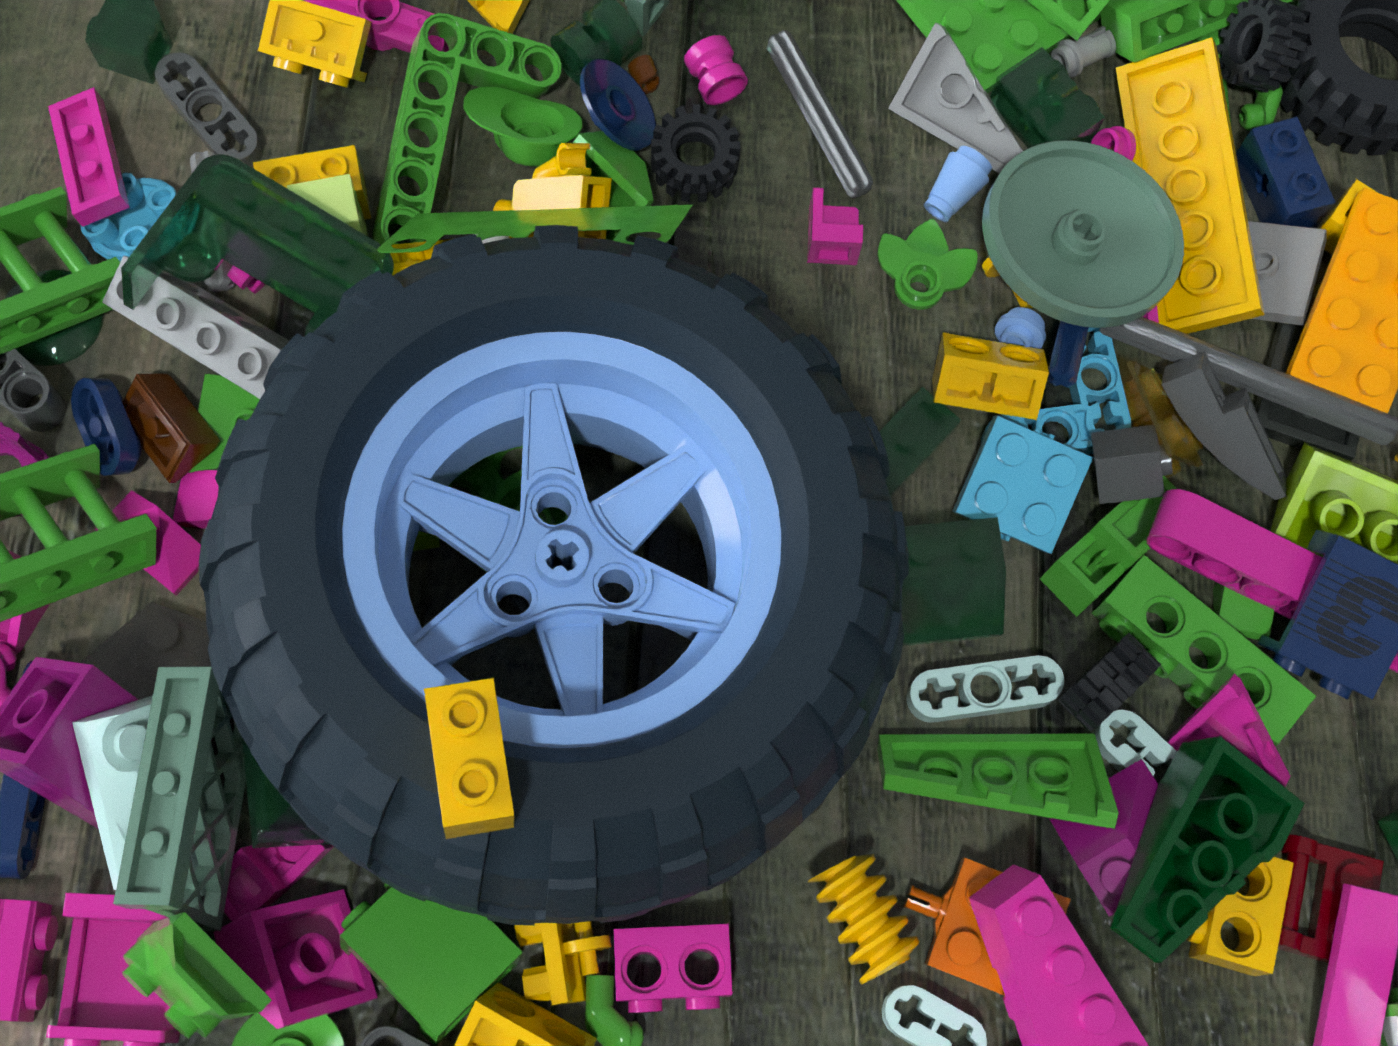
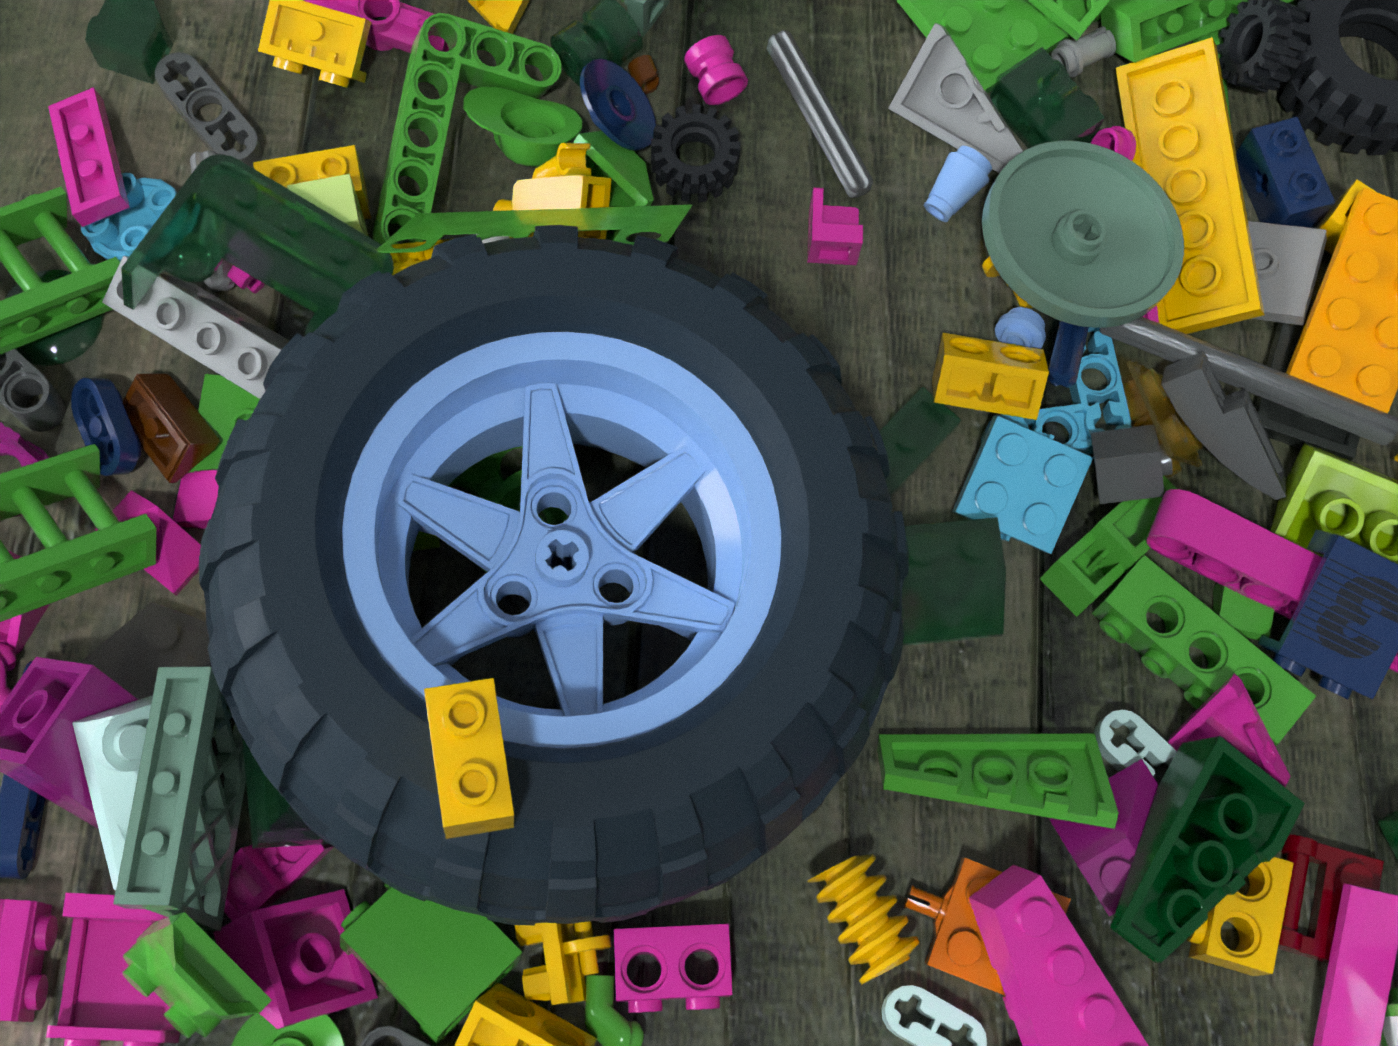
bright green plate [877,219,978,310] -> none
light aqua beam [906,655,1064,723] -> none
black tyre [1058,633,1161,732] -> none
bright green arm [1239,85,1283,130] -> none

